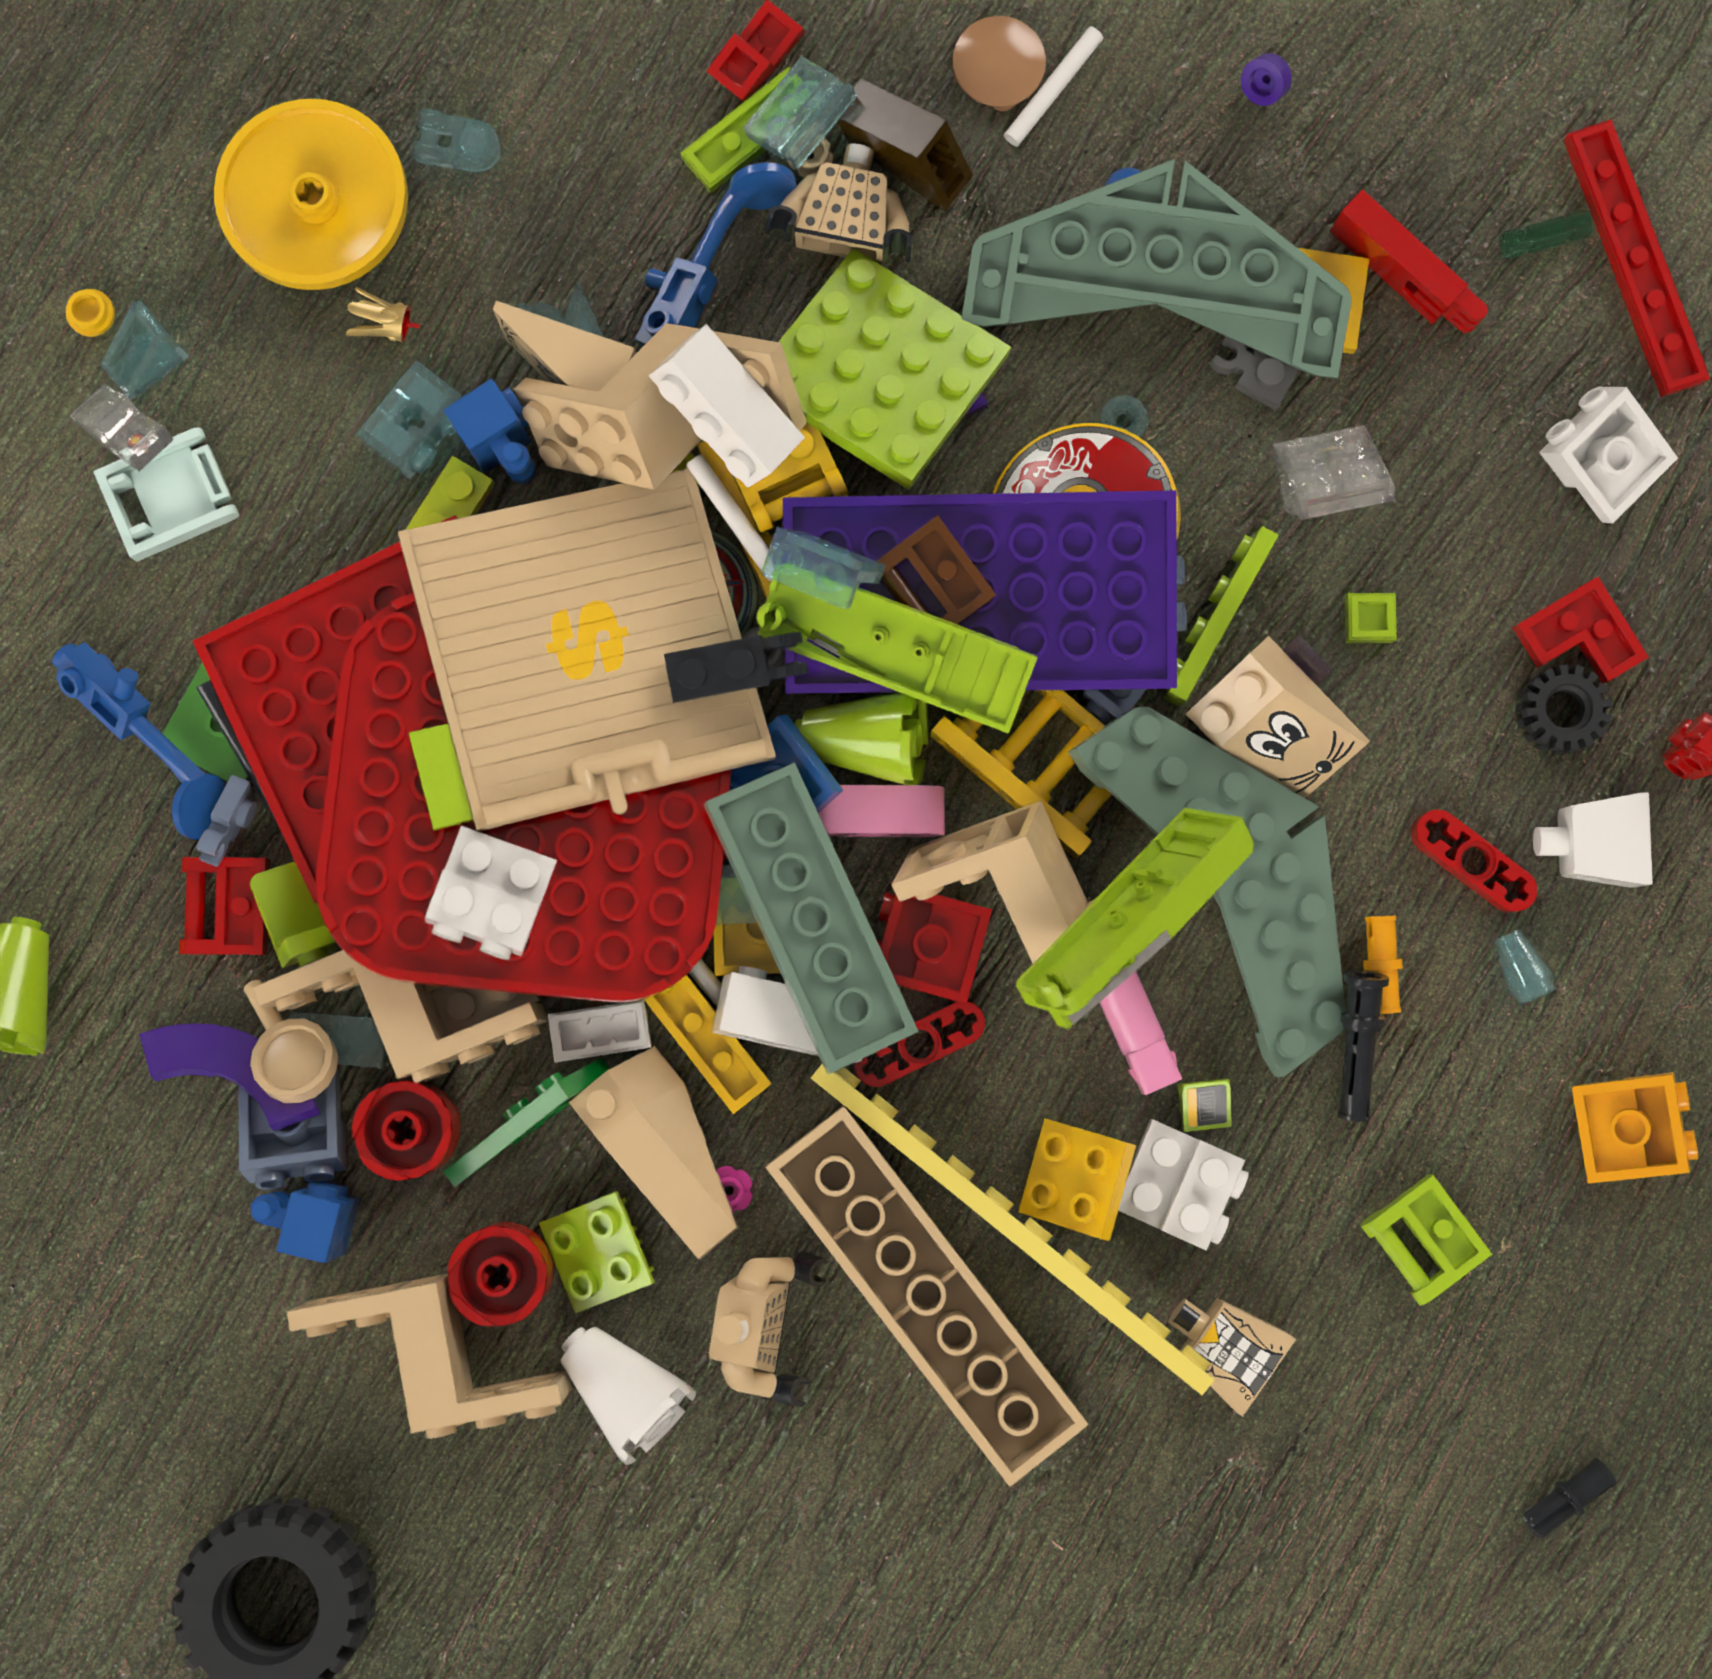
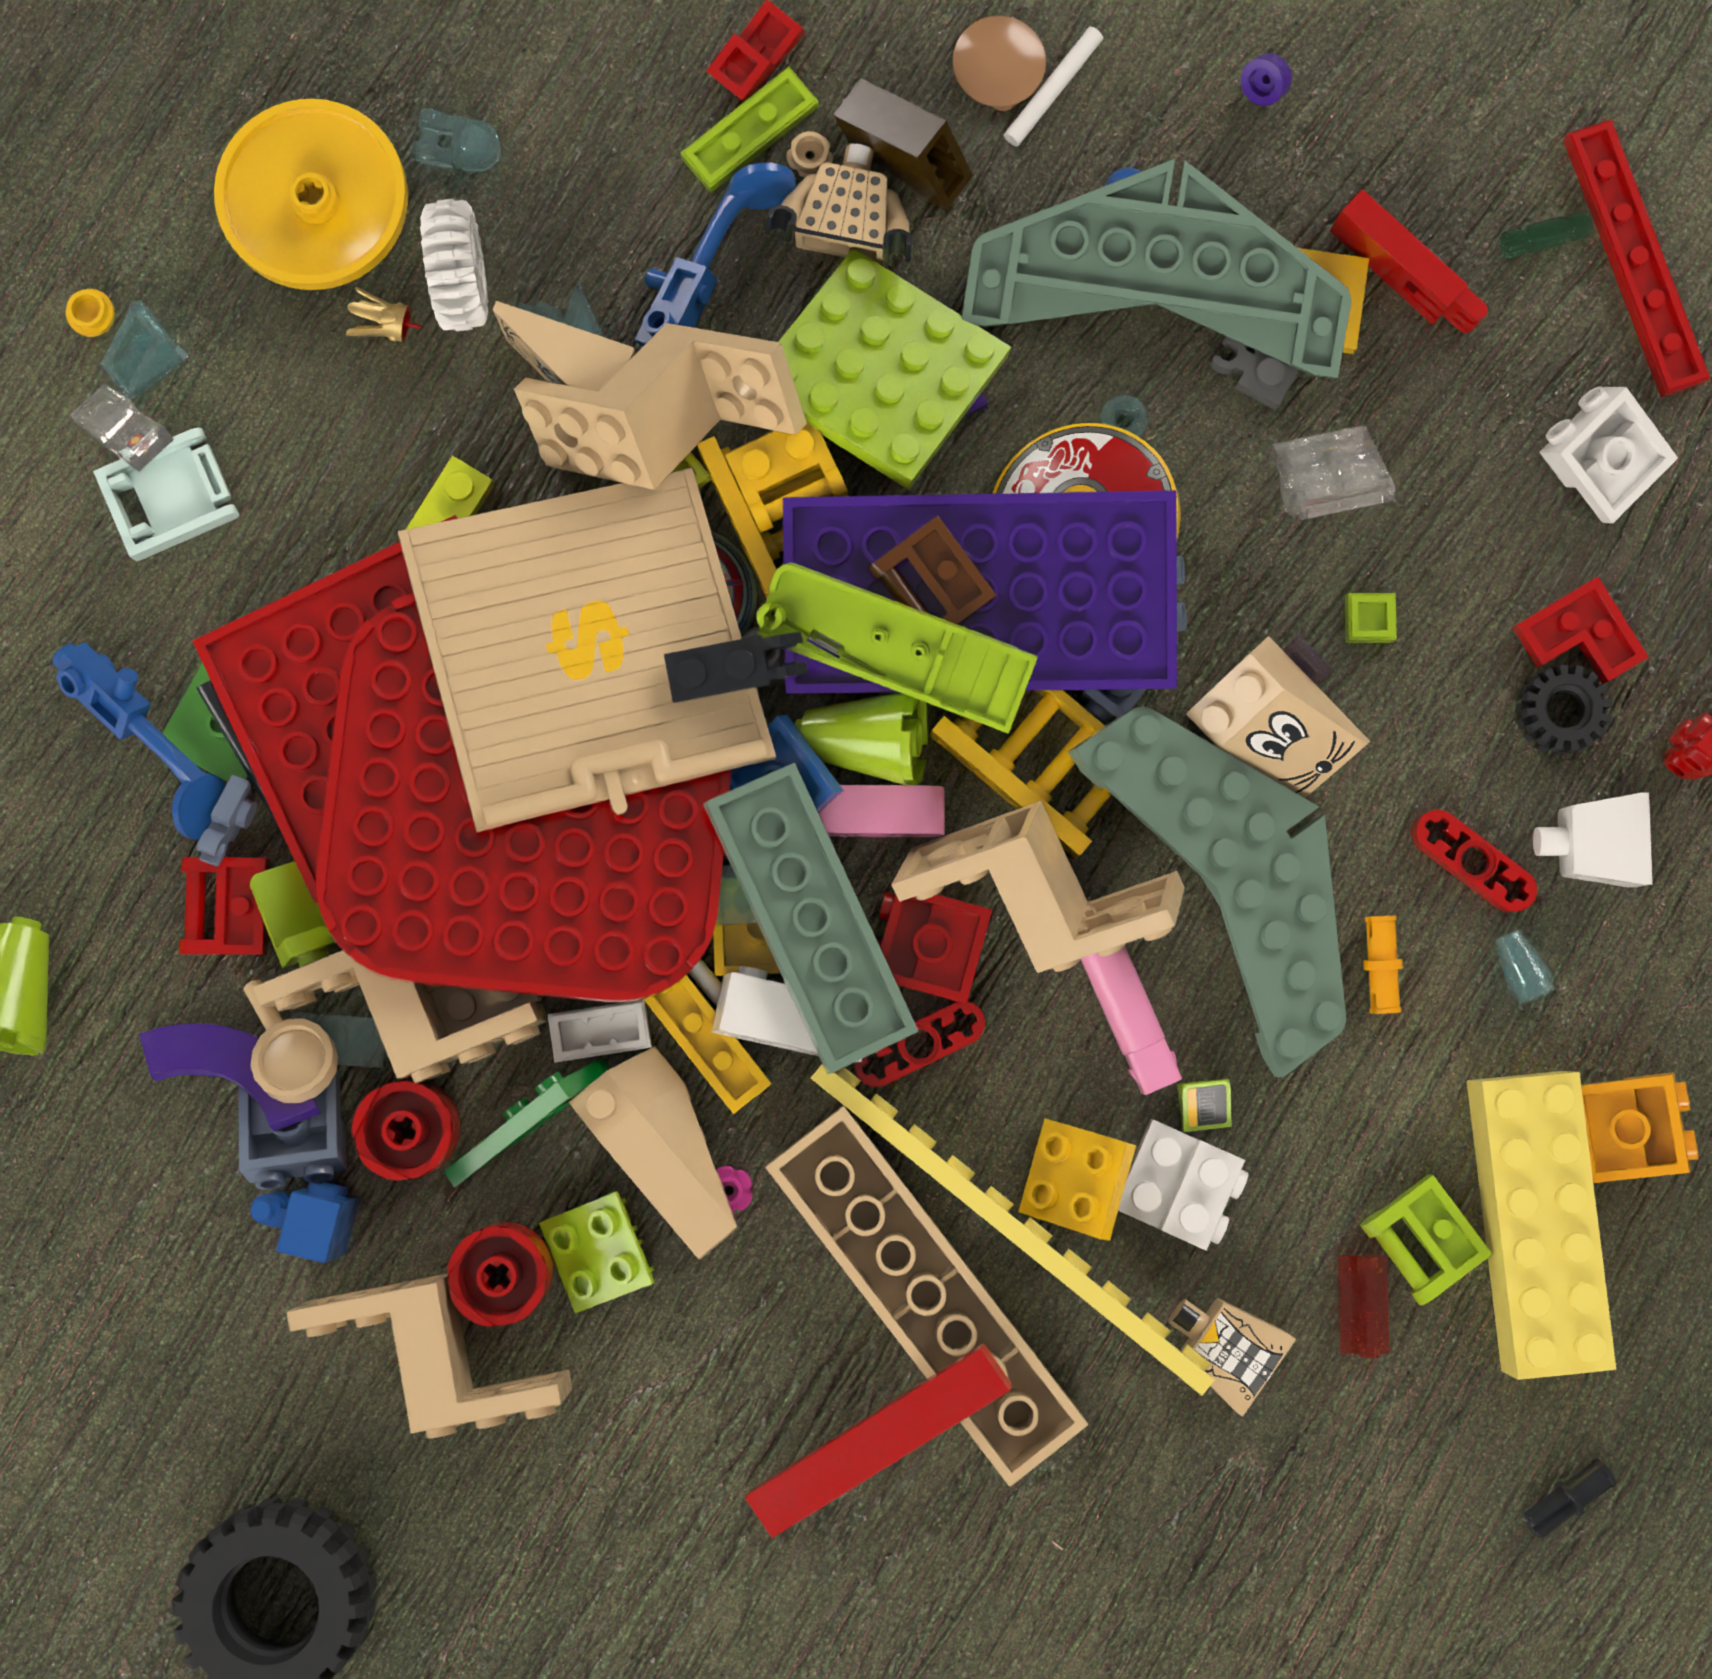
clear light blue brick [356,360,462,480] -> none
lime piece [409,723,473,830] -> none
white plate [425,826,557,960] -> none
blue brick [443,378,536,484] -> none
white cone [561,1326,696,1465] -> none
white brick [649,324,805,488] -> none
white piece [686,454,781,583] -> none
tan torso [709,1251,828,1407] -> none
clear light blue plate [743,56,857,169] -> none
clear light blue bracket [762,527,886,609] -> none
lime piece [1016,808,1254,1029] -> none
lime plate [1163,526,1279,707] -> none
black pin [1338,971,1389,1122] -> none
none -> white gear [420,199,489,332]
none -> red tile [744,1343,1013,1538]
none -> clear red hinge [1338,1255,1390,1358]
none -> light yellow brick [1467,1071,1616,1380]

